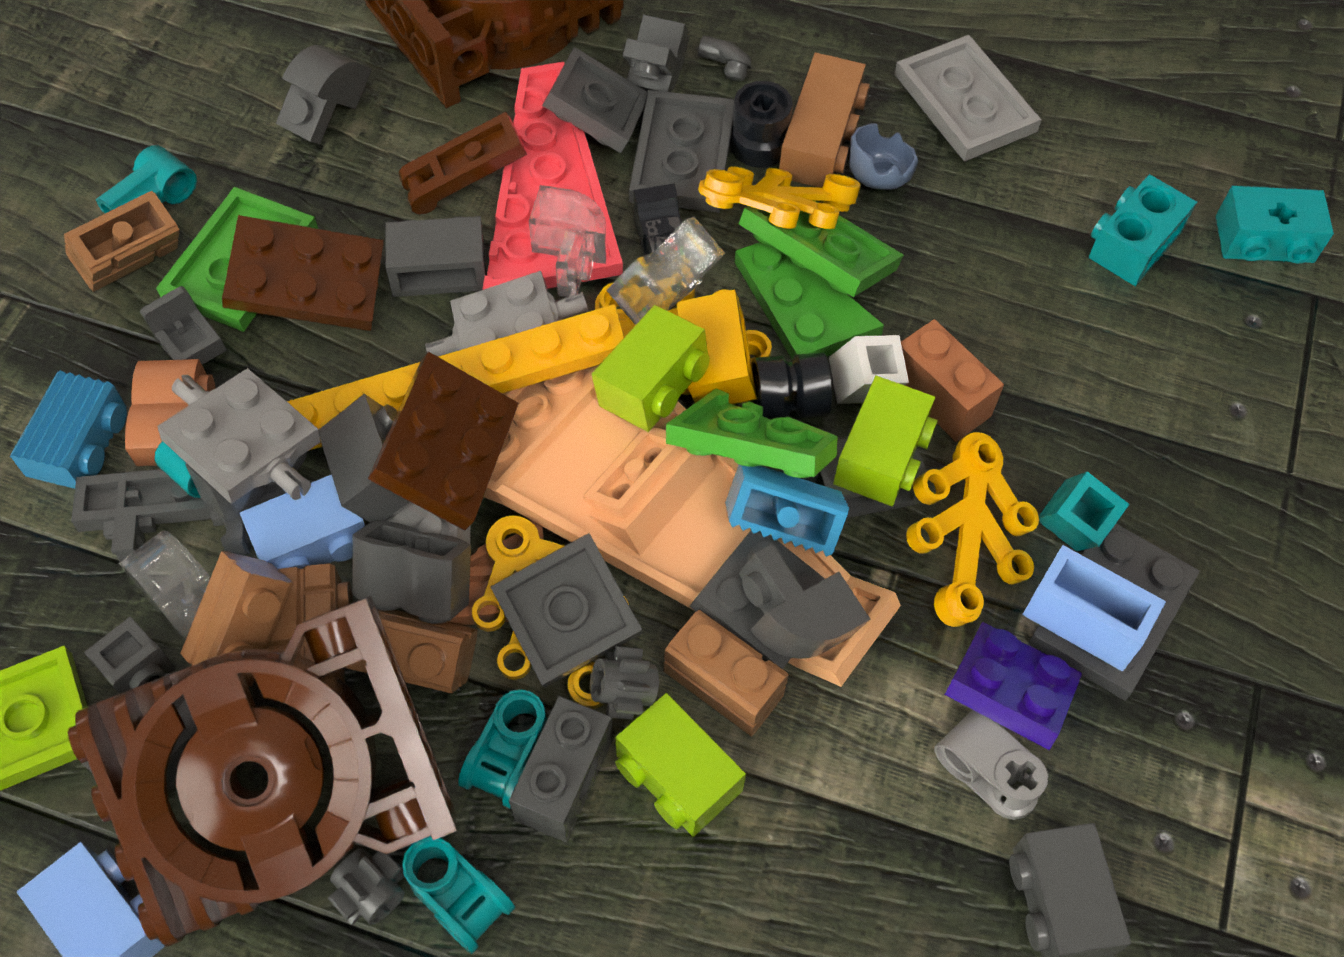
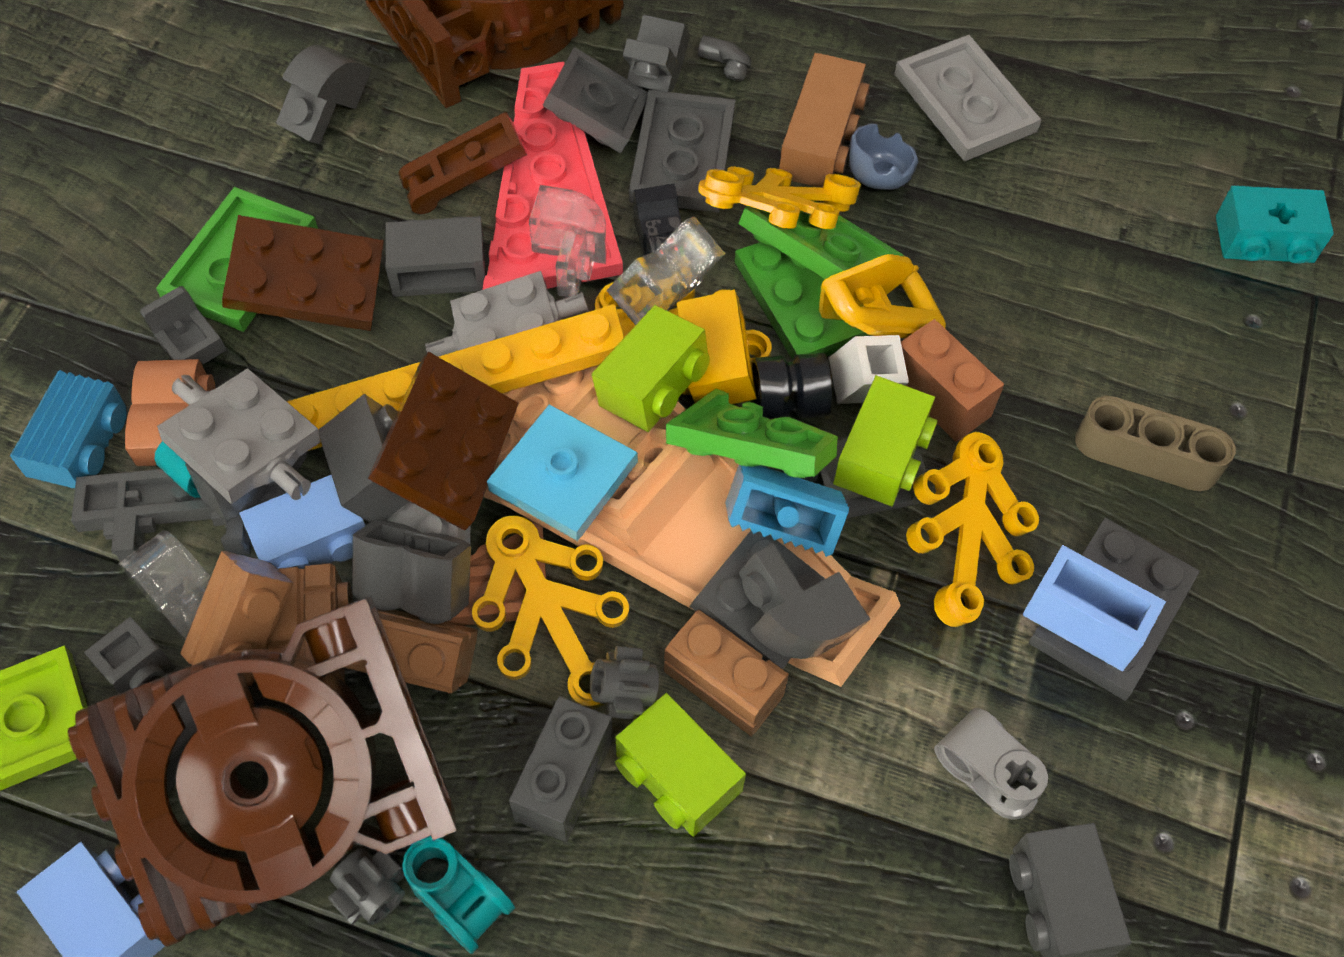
medium nougat brick [64,191,179,292] -> none
teal piece [95,145,197,214] -> none
teal piece [458,689,548,809] -> none
dark grey plate [491,533,644,687] -> none
black wheel [731,81,793,168] -> none
dark purple plate [945,622,1082,750] -> none
teal brick [1039,471,1130,551] -> none
teal brick [1088,174,1197,287] -> none
none -> medium azure plate [487,404,638,541]
none -> yellow piece [819,254,946,338]
none -> dark tan beam [1075,396,1236,492]

